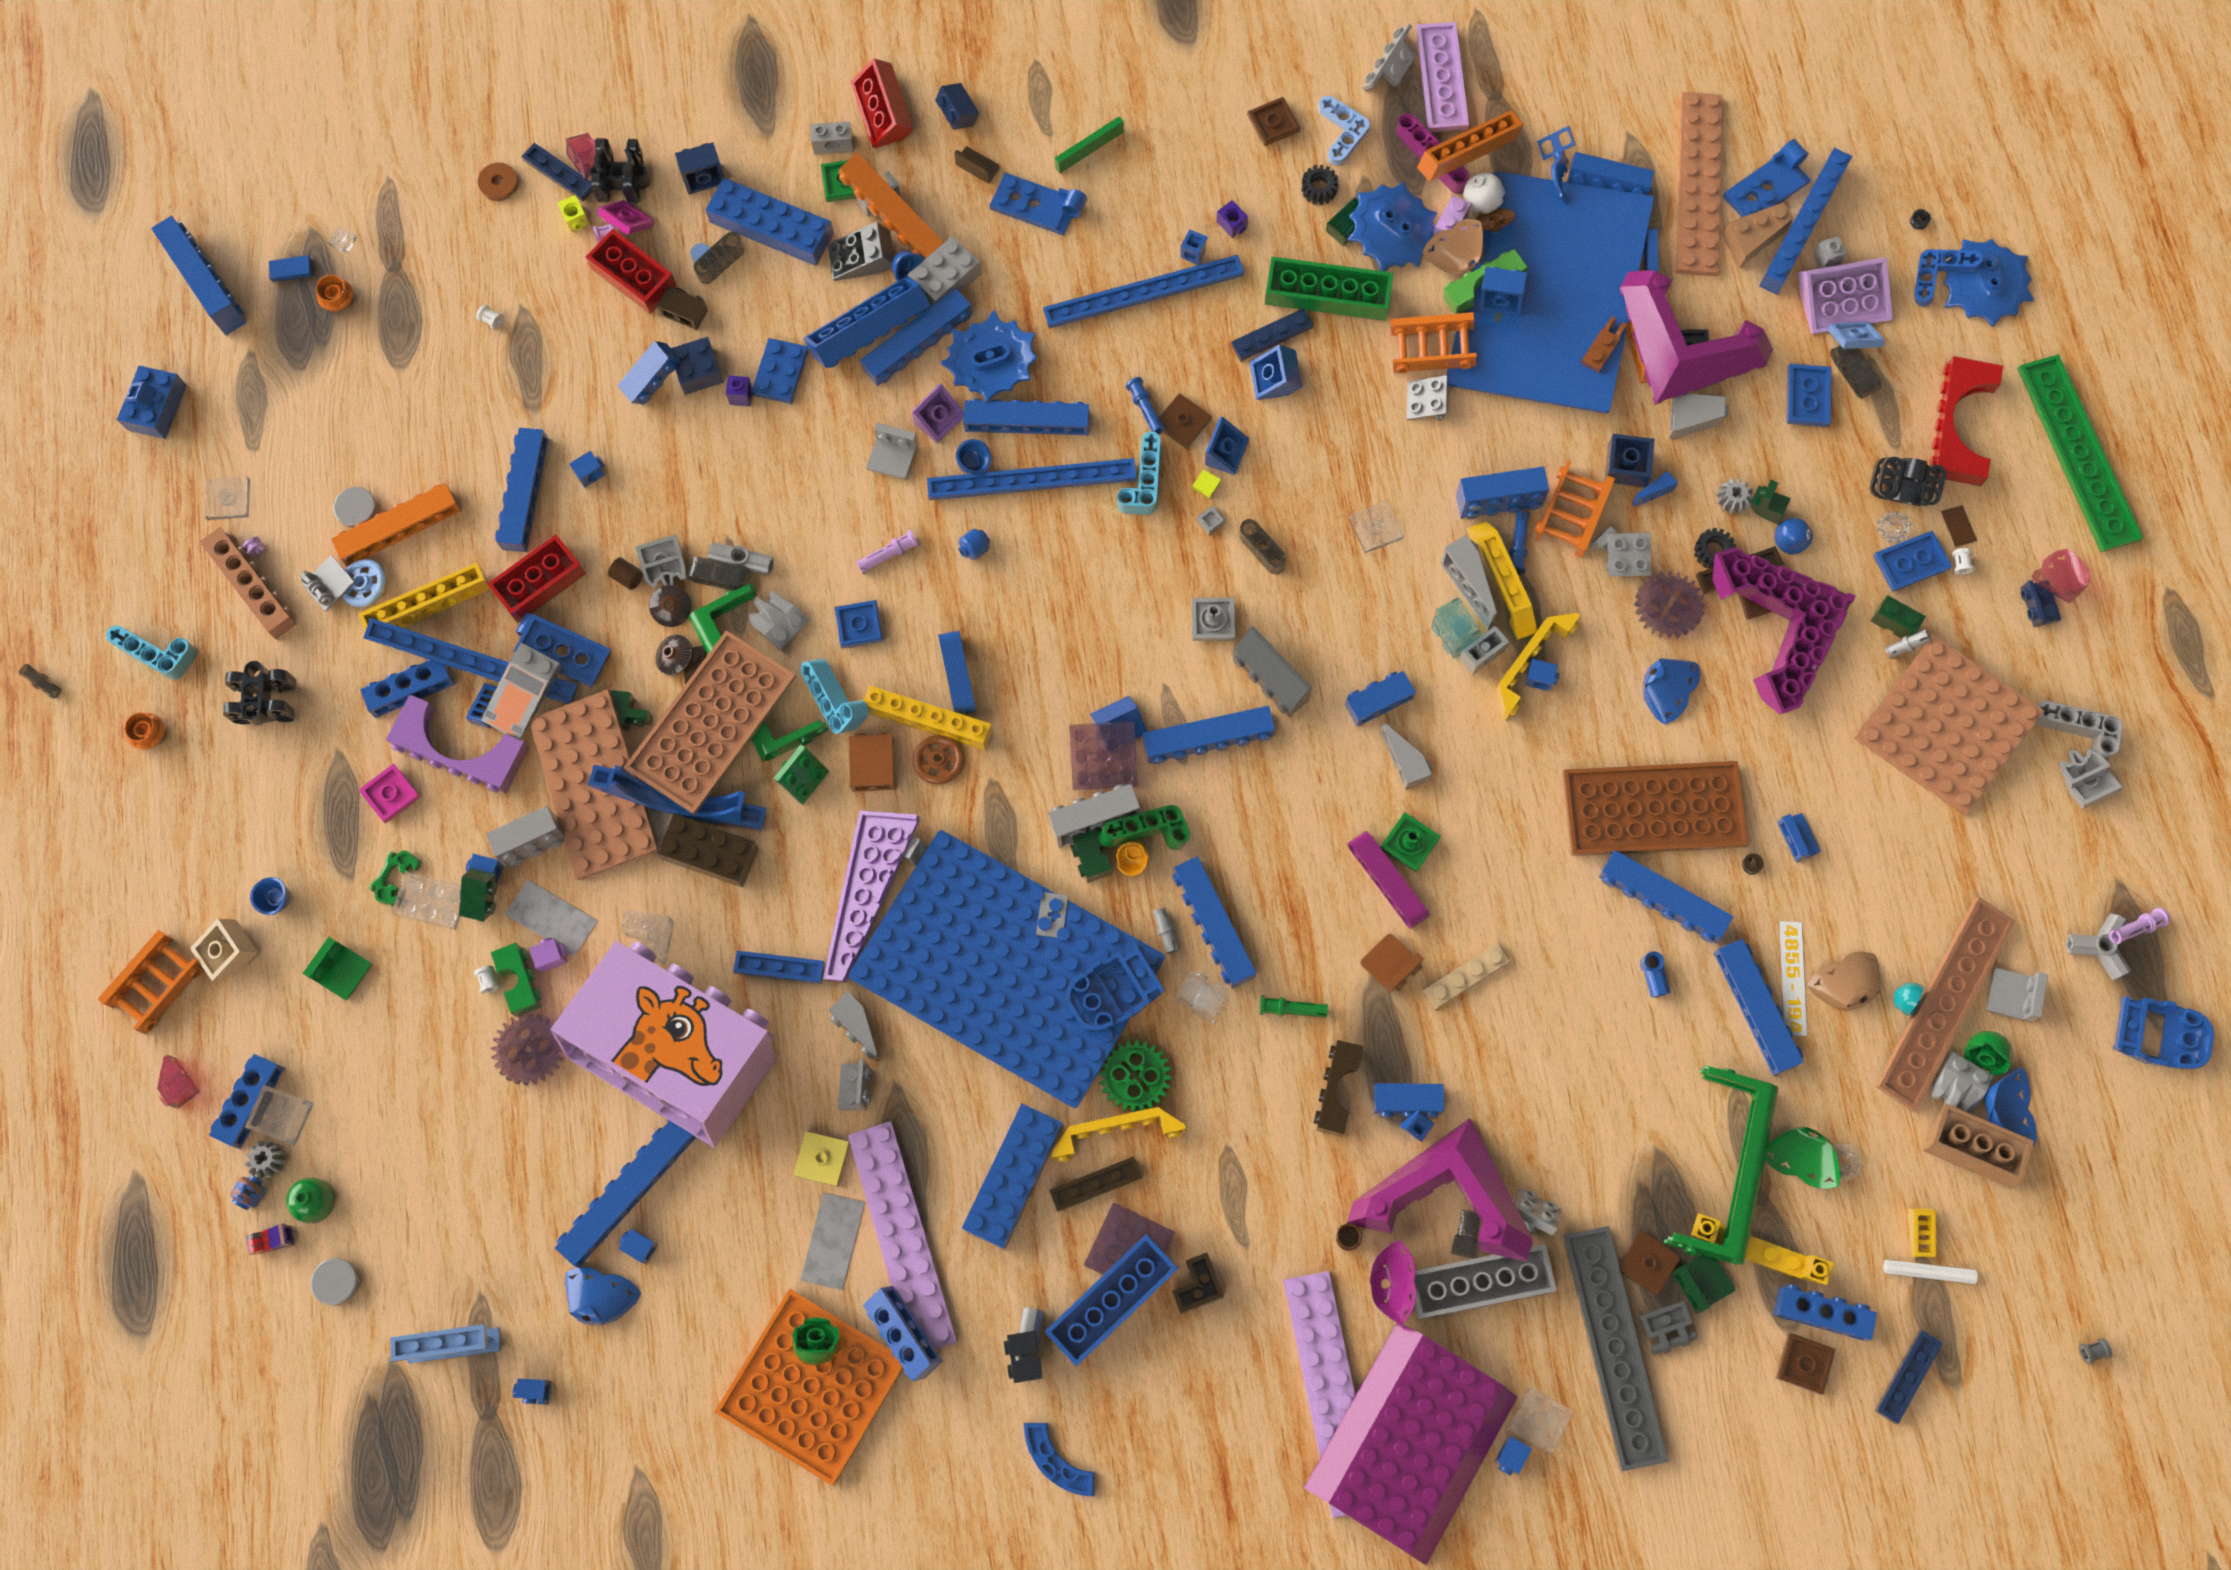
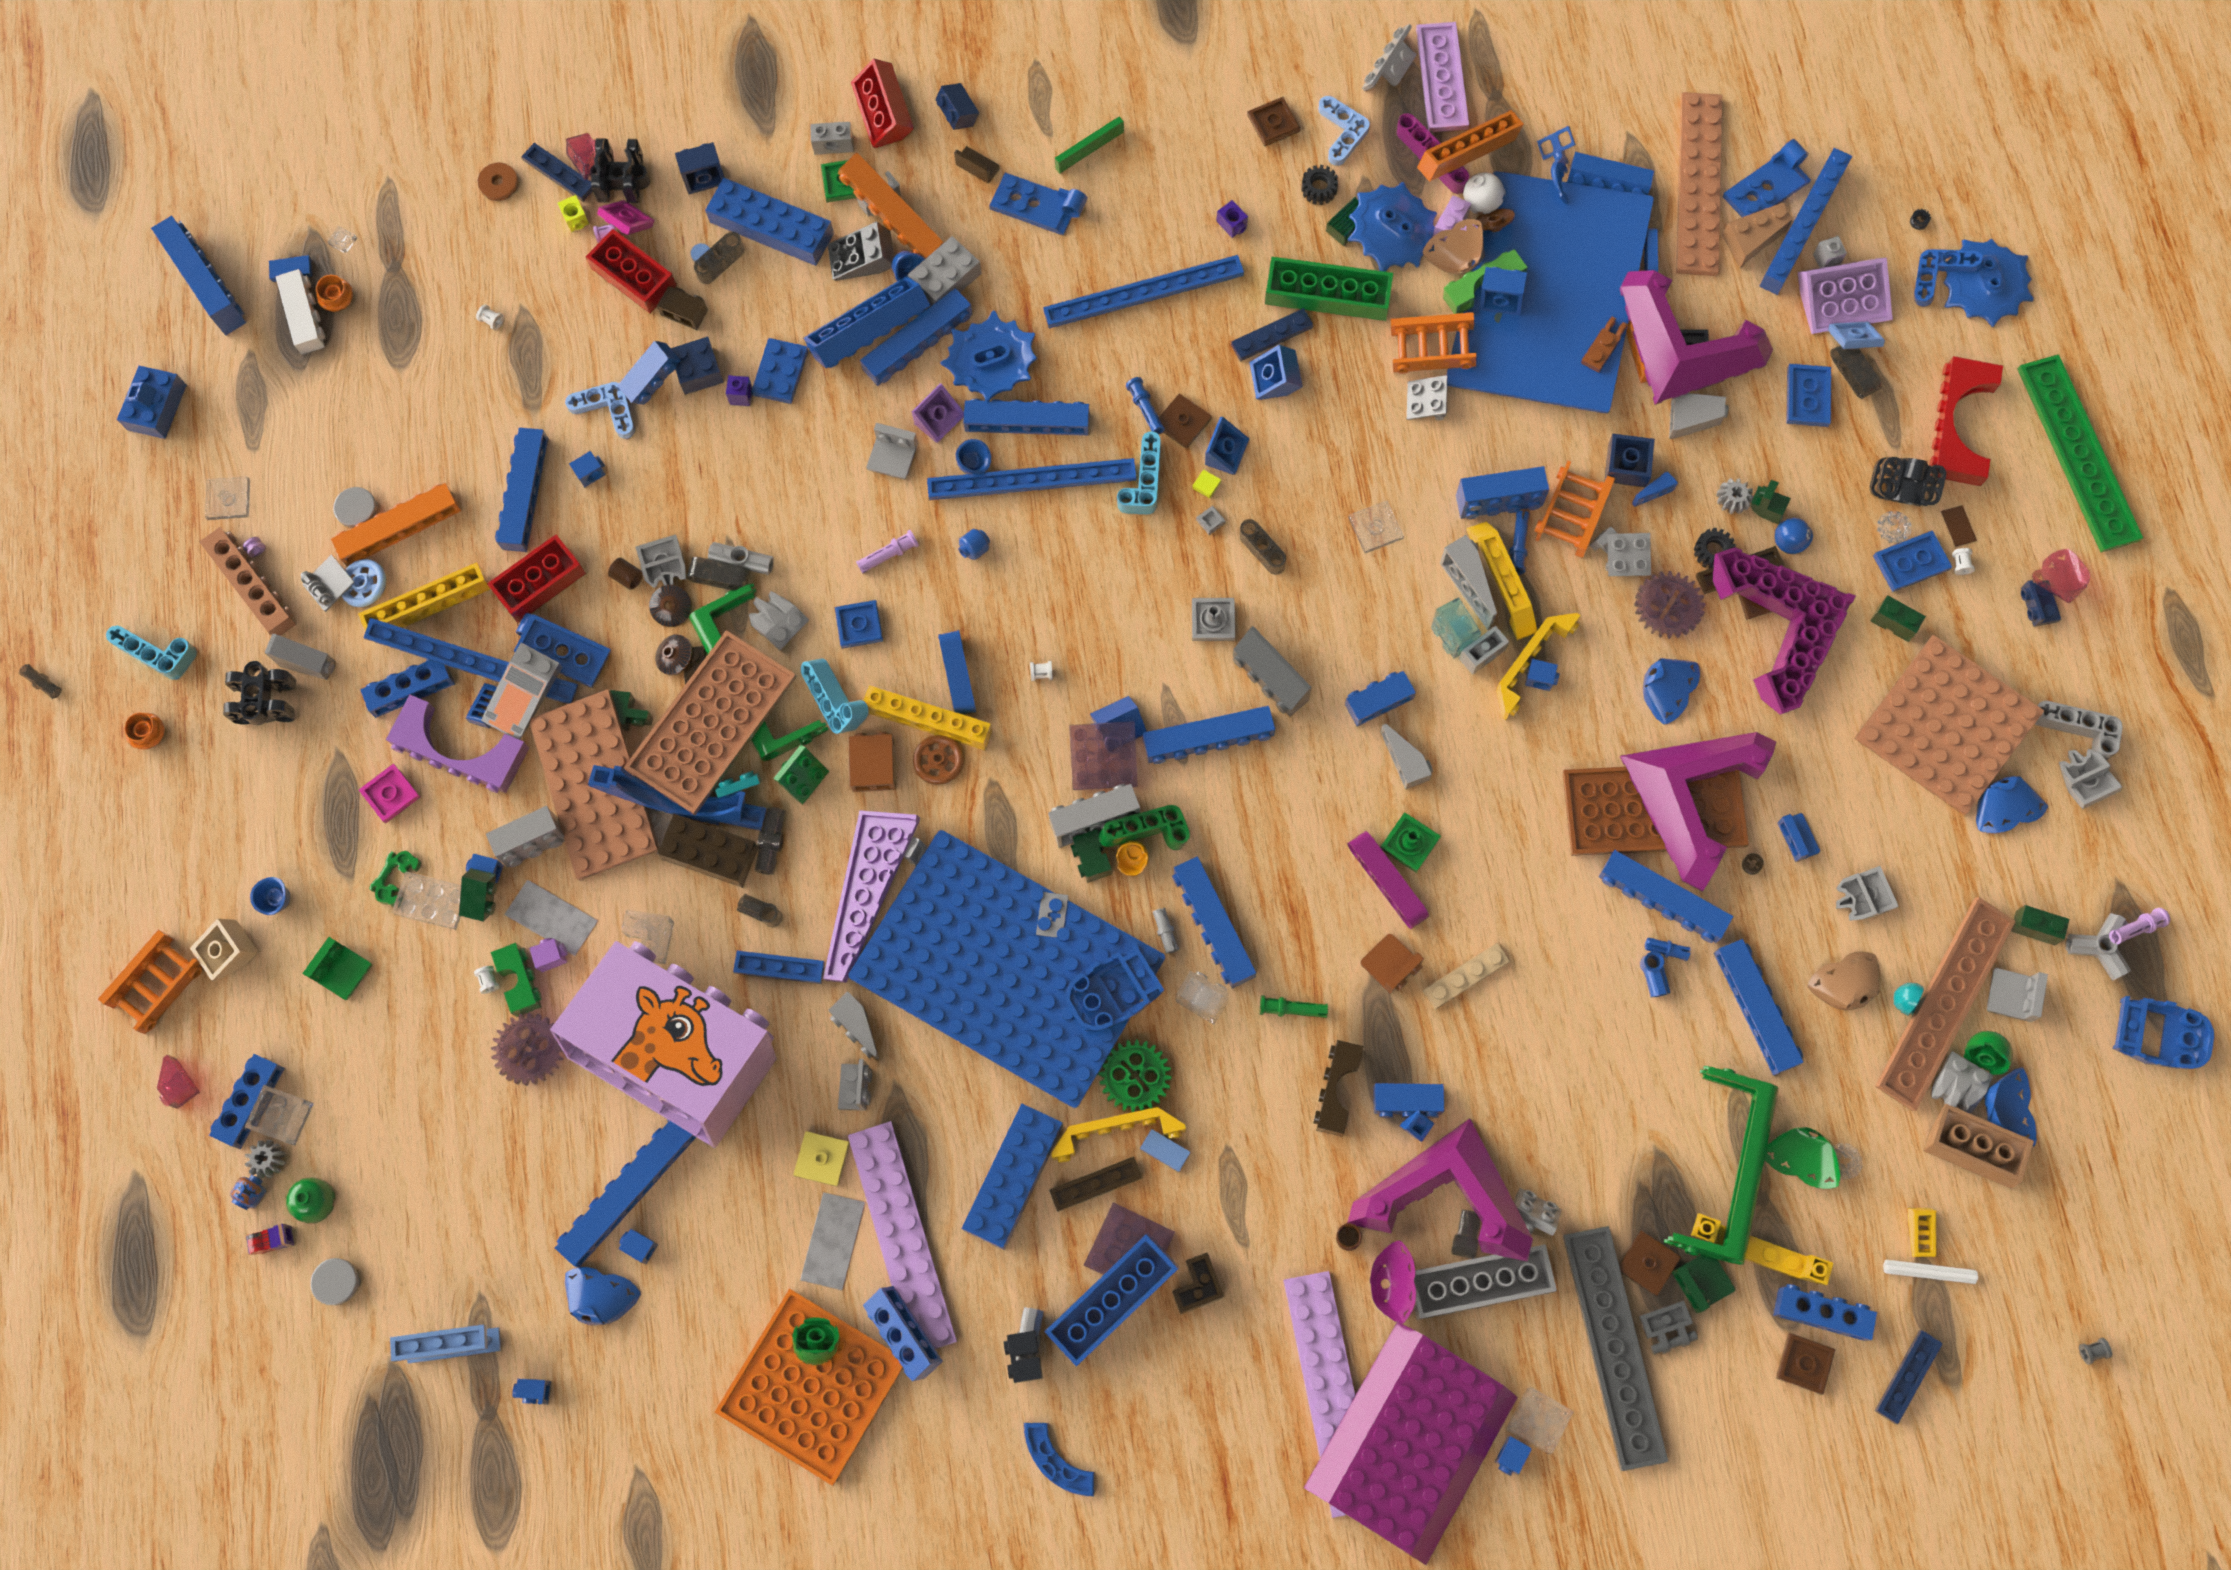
blue brick [1181,229,1208,265] -> none
white sticker [1779,921,1807,1036] -> none
light grey pin [1885,629,1932,659] -> none
none -> light grey slope [265,633,335,680]
none -> white brick [275,269,325,355]
none -> light blue beam [565,382,635,439]
none -> teal plate [715,770,762,798]
none -> clear smoke piece [737,894,782,928]
none -> clear smoke piece [755,807,787,875]
none -> white bush [1030,661,1053,681]
none -> medium blue tile [1140,1129,1190,1172]
none -> magenta wedge [1620,732,1776,892]
none -> blue axle [1644,938,1691,961]
none -> light grey plate [1836,866,1899,921]
none -> blue piece [1976,776,2048,833]
none -> dark green brick [2011,905,2070,945]

